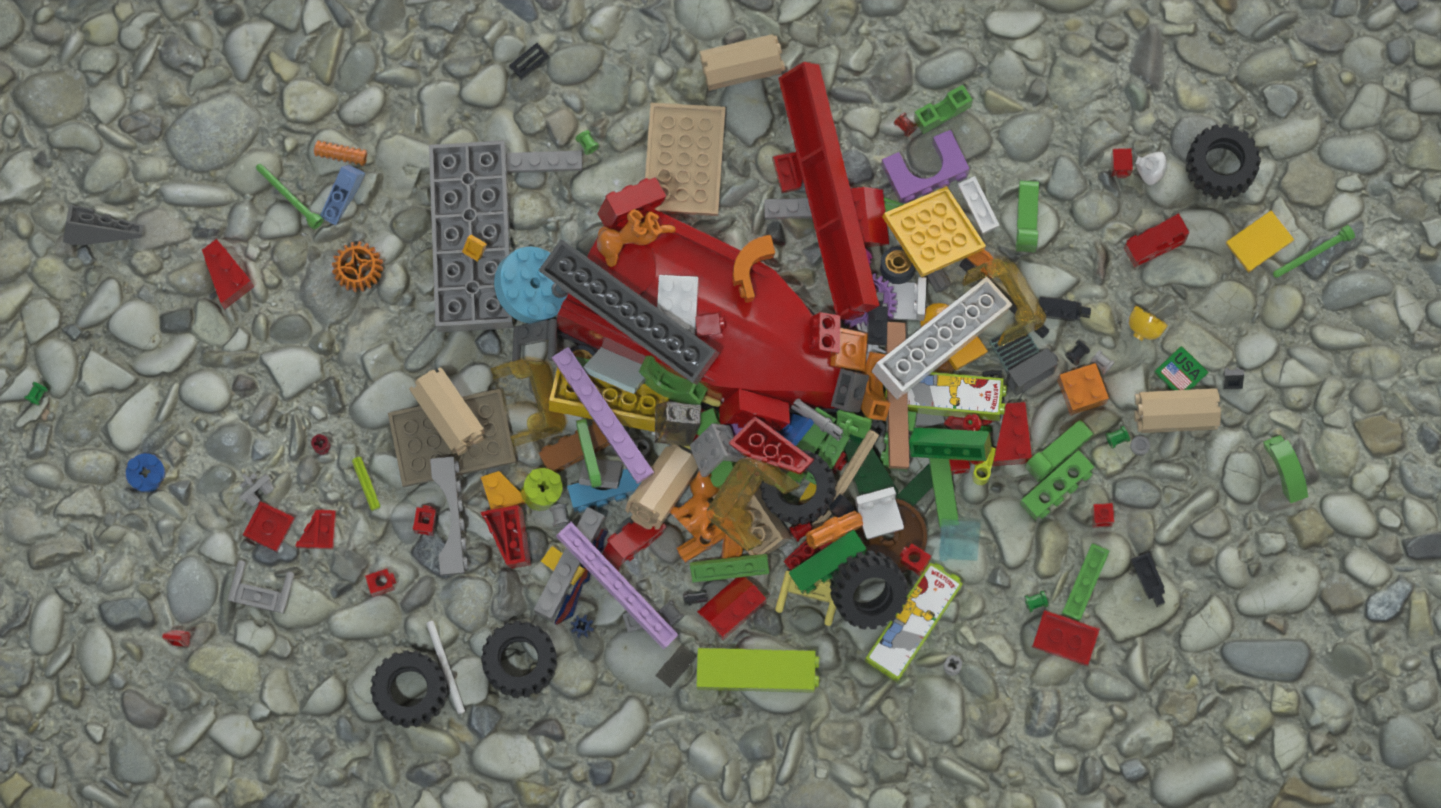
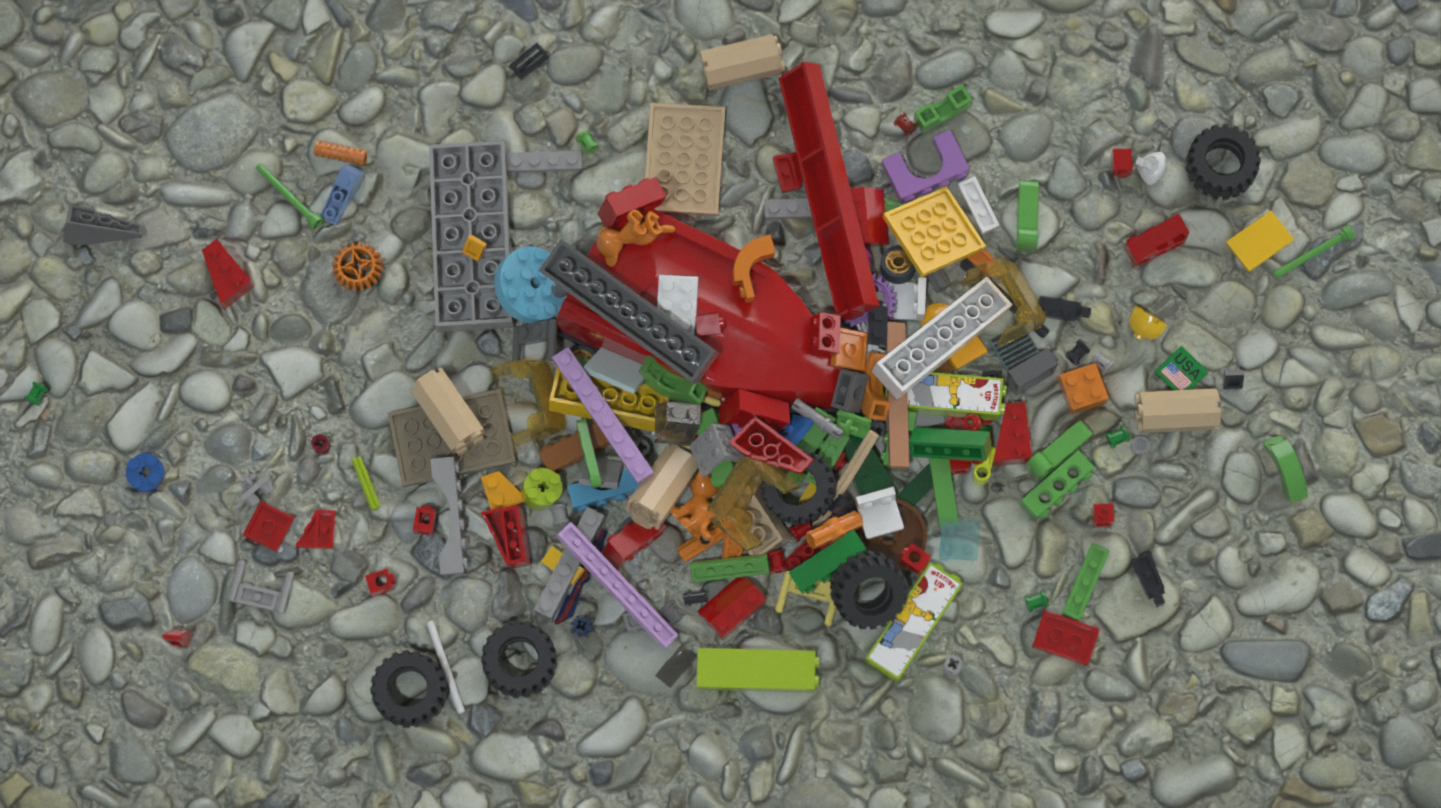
none -> red bush [767,551,787,574]

